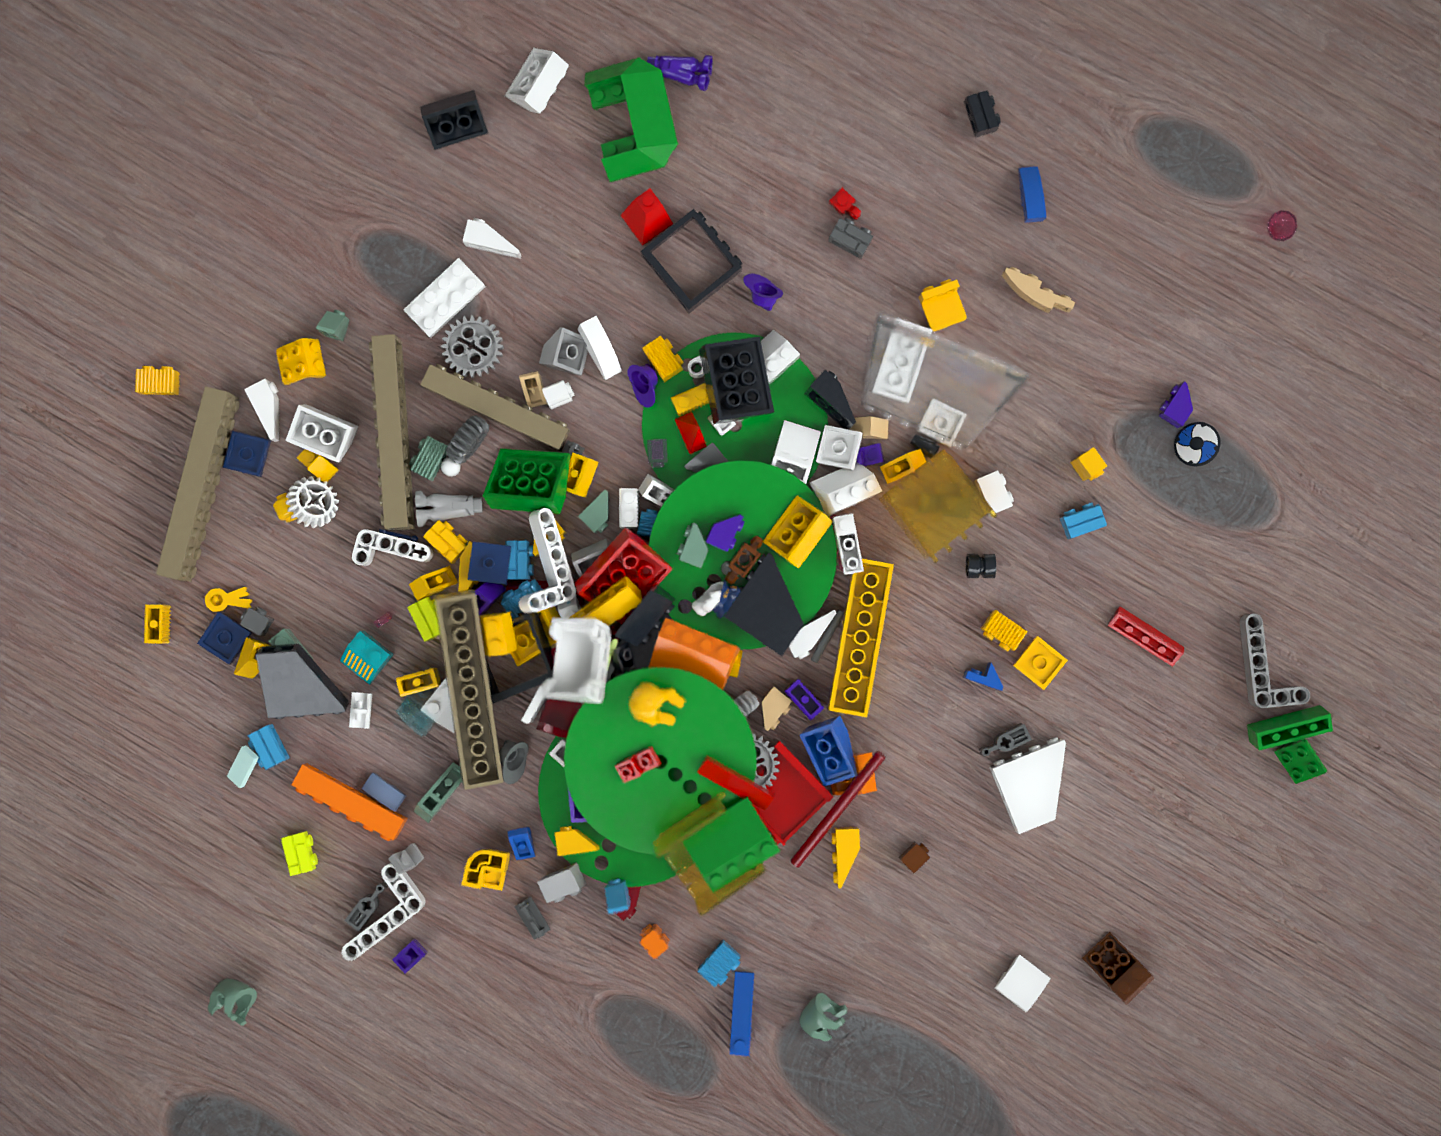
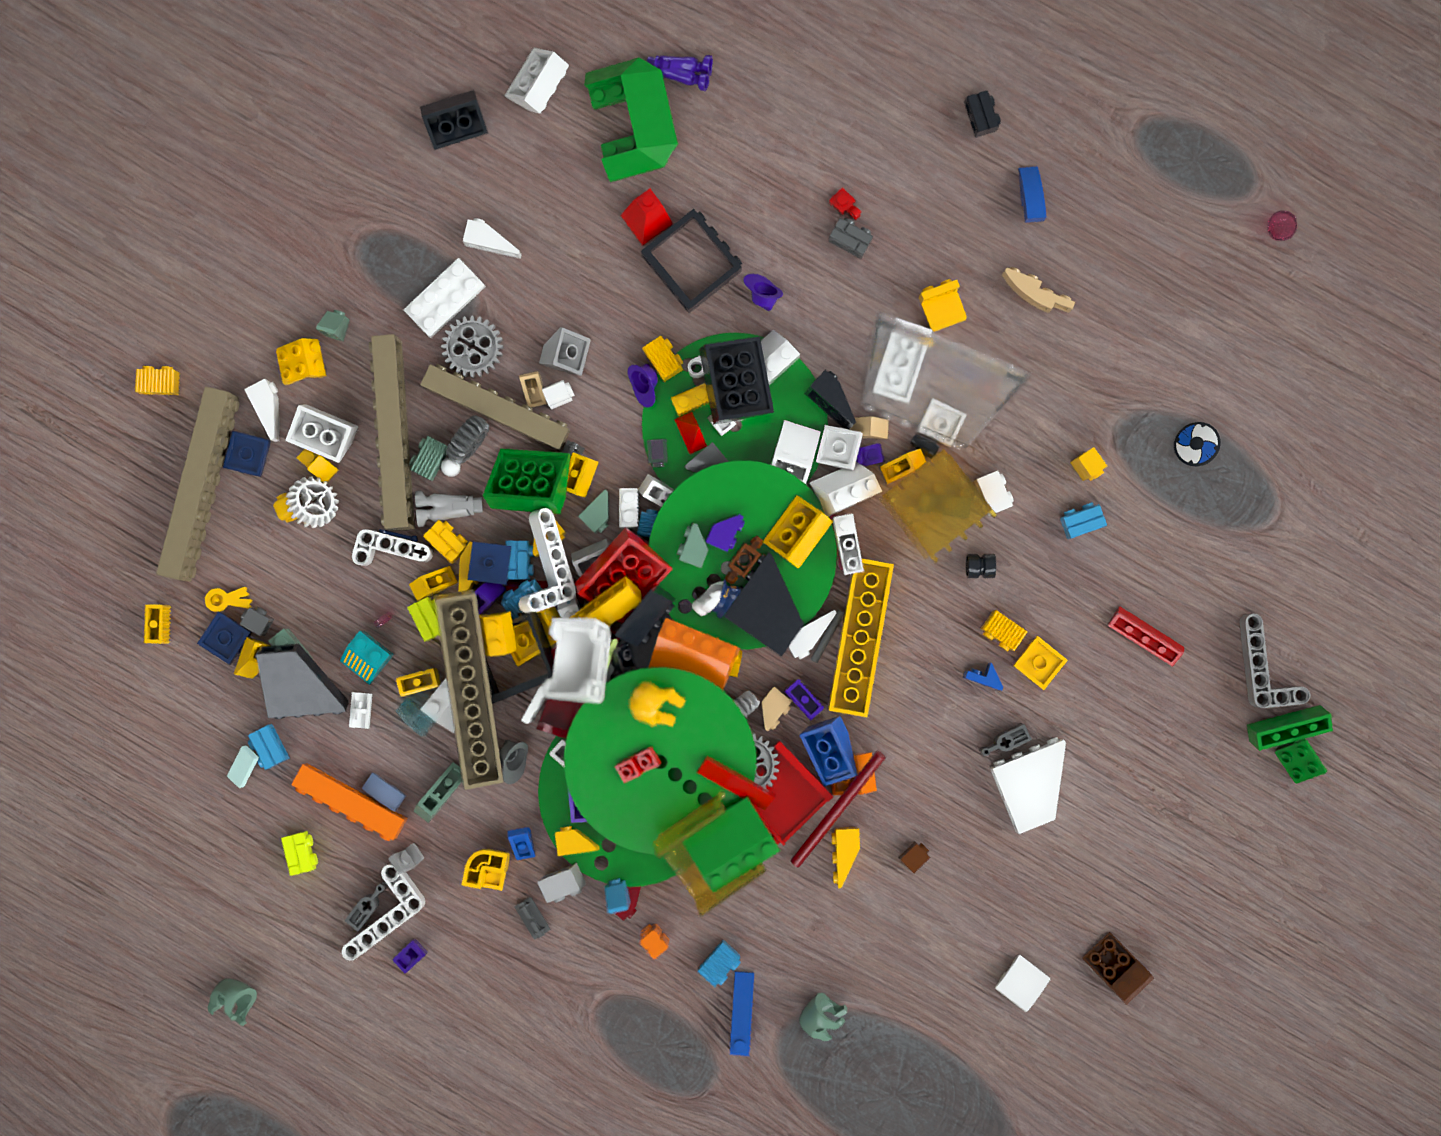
white slope [578,316,622,380] -> none
dark purple slope [1159,382,1193,428] -> none

